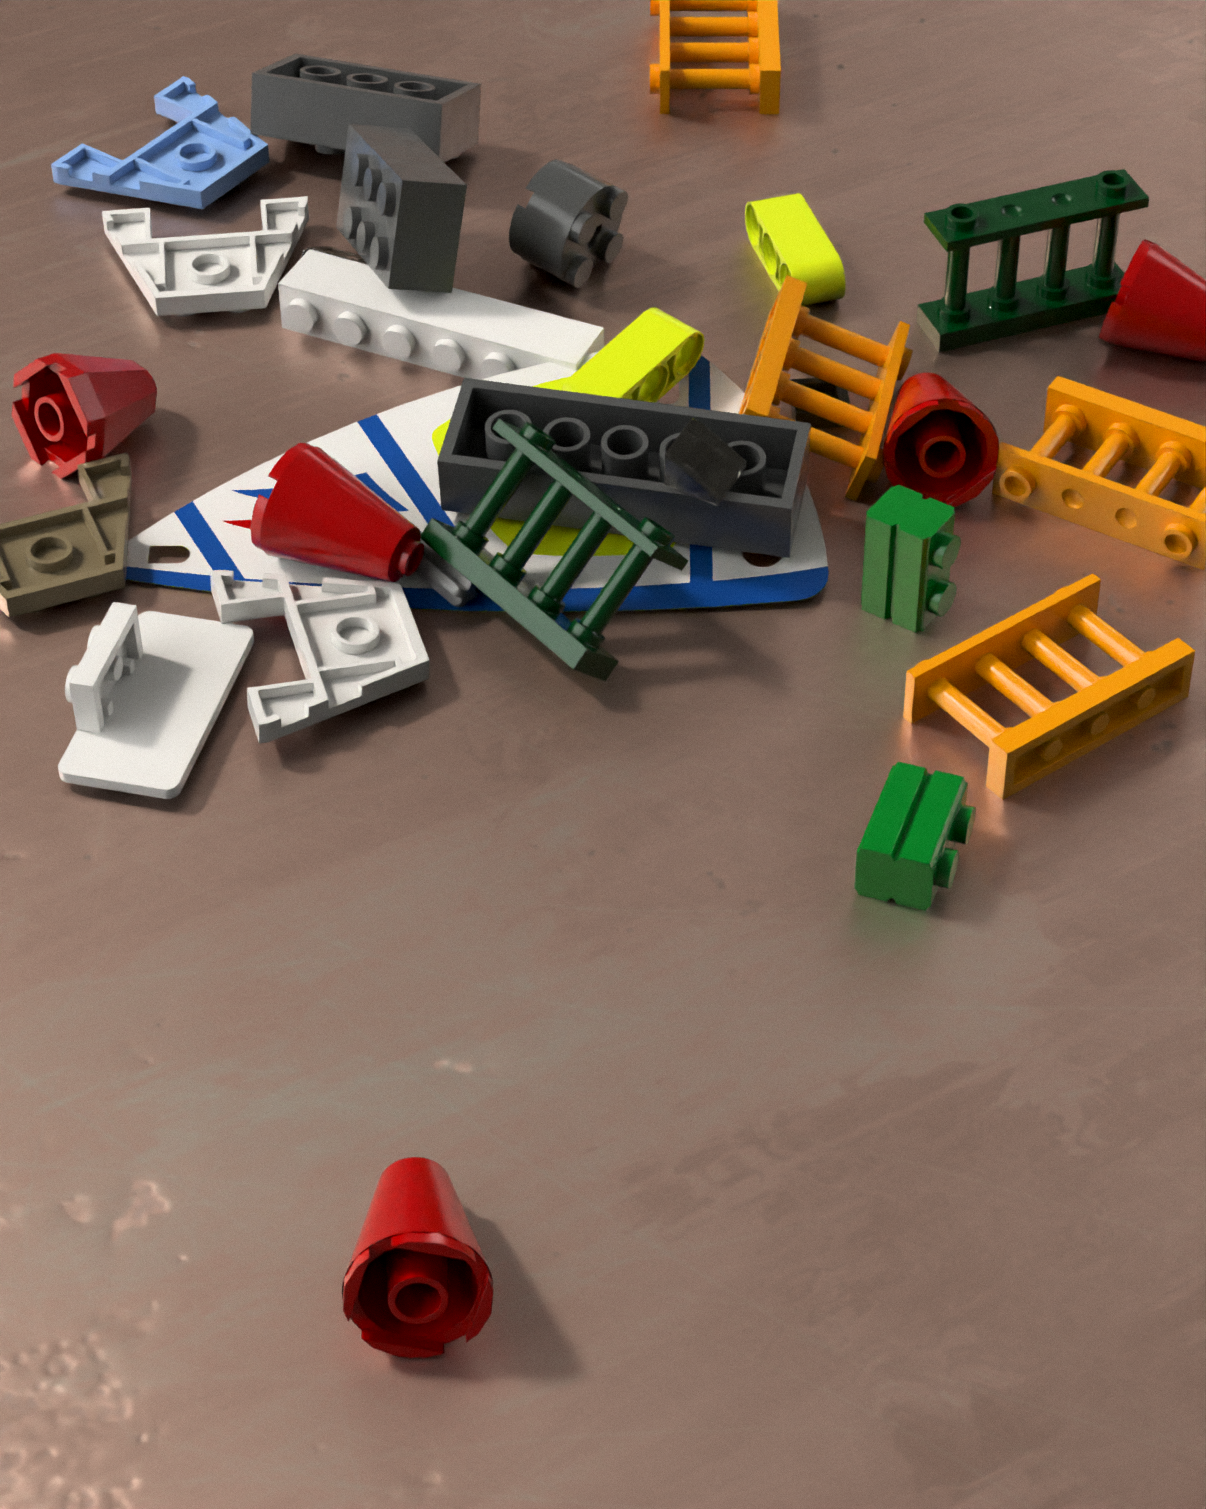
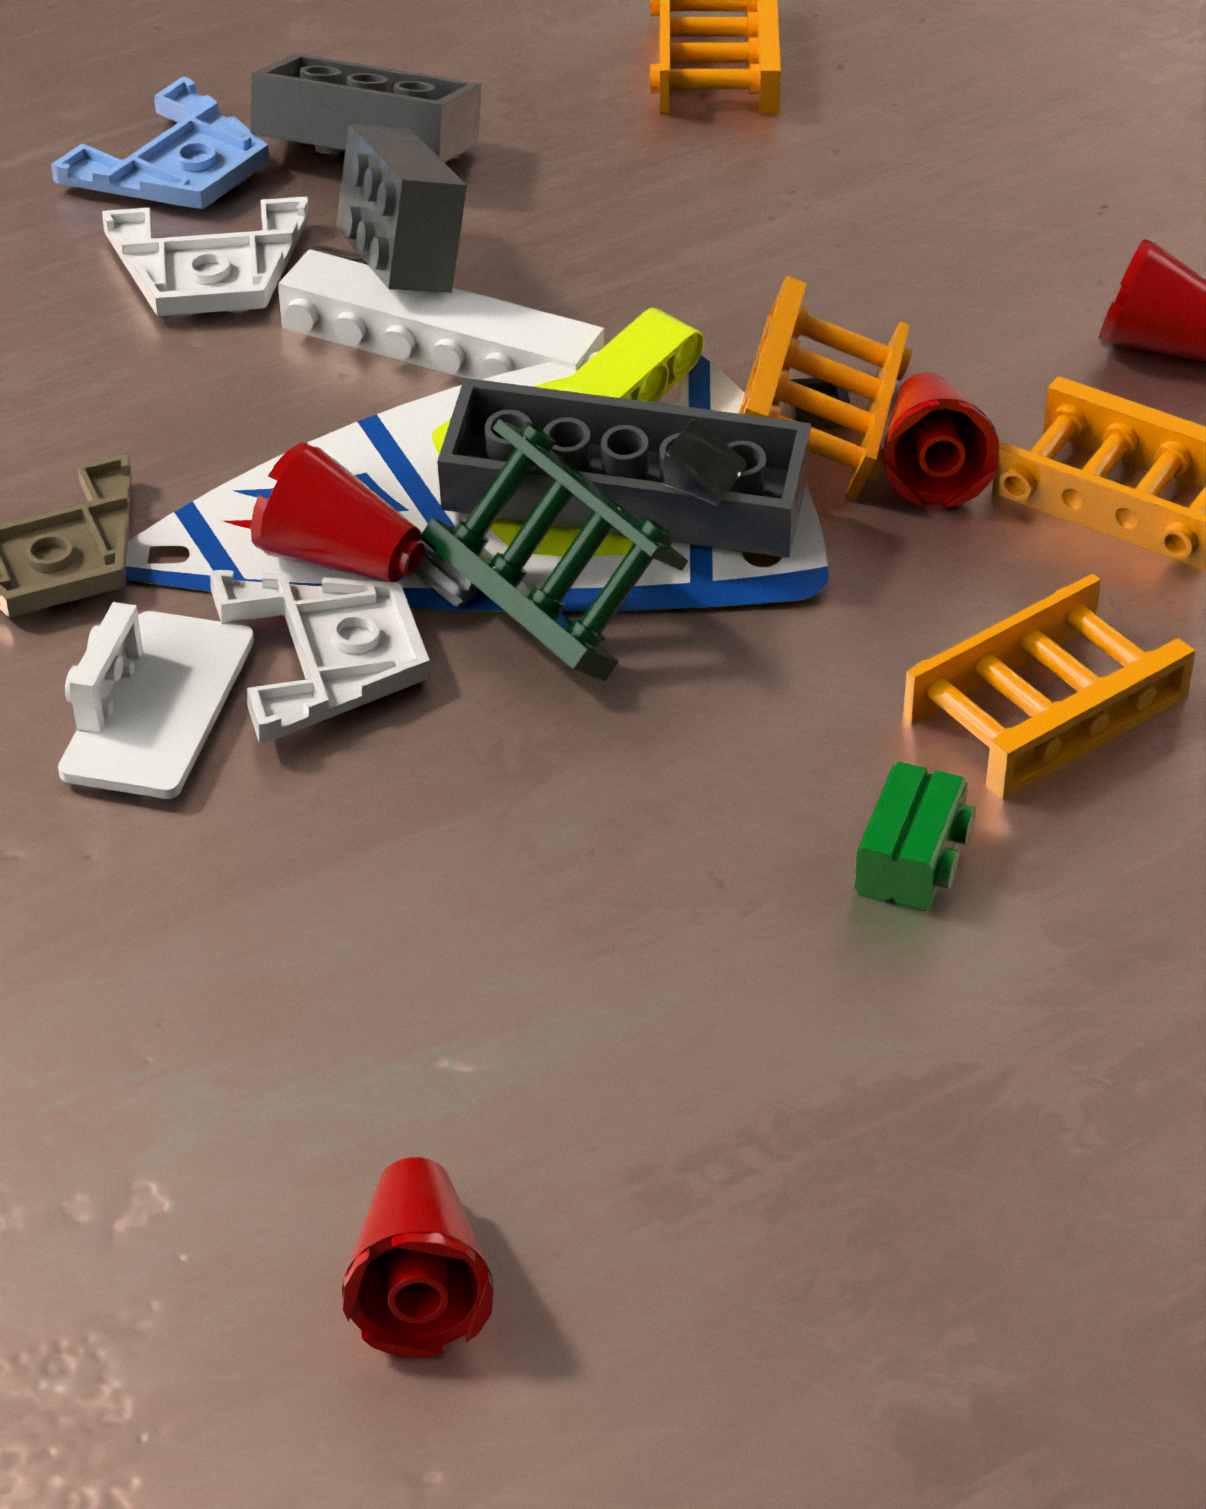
red cone [12,353,157,479] -> none
dark grey brick [509,159,628,288] -> none
neon yellow beam [745,193,846,306] -> none
green brick [861,485,961,633] -> none
dark green fence [916,169,1149,352] -> none

